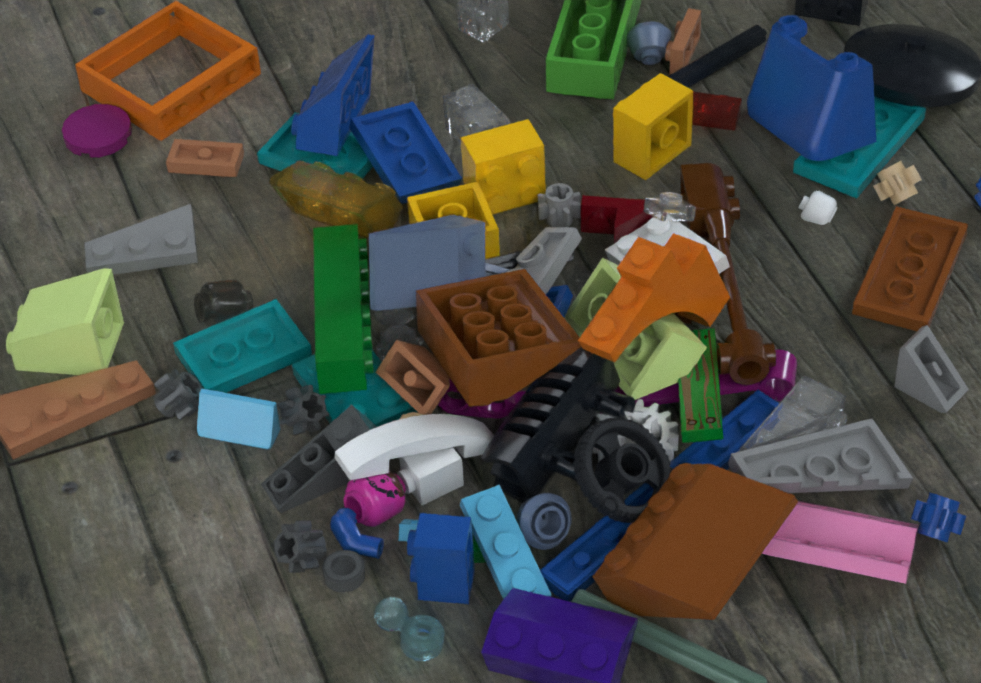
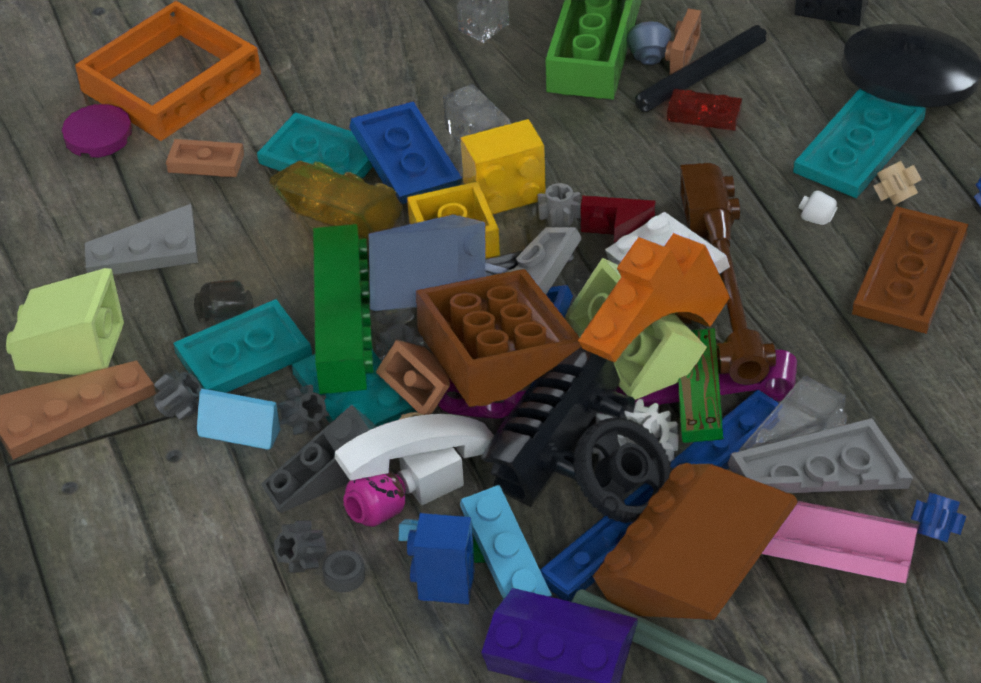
blue slope [291,34,375,156] -> none
blue arm [330,507,384,559] -> none
clear light blue plate [374,597,445,661] -> none
sand blue cone [517,493,572,550] -> none
yellow brick [613,73,693,180] -> none
clear plate [643,192,696,221] -> none
blue windscreen [747,15,877,161] -> none
light grey slope [894,325,969,413] -> none

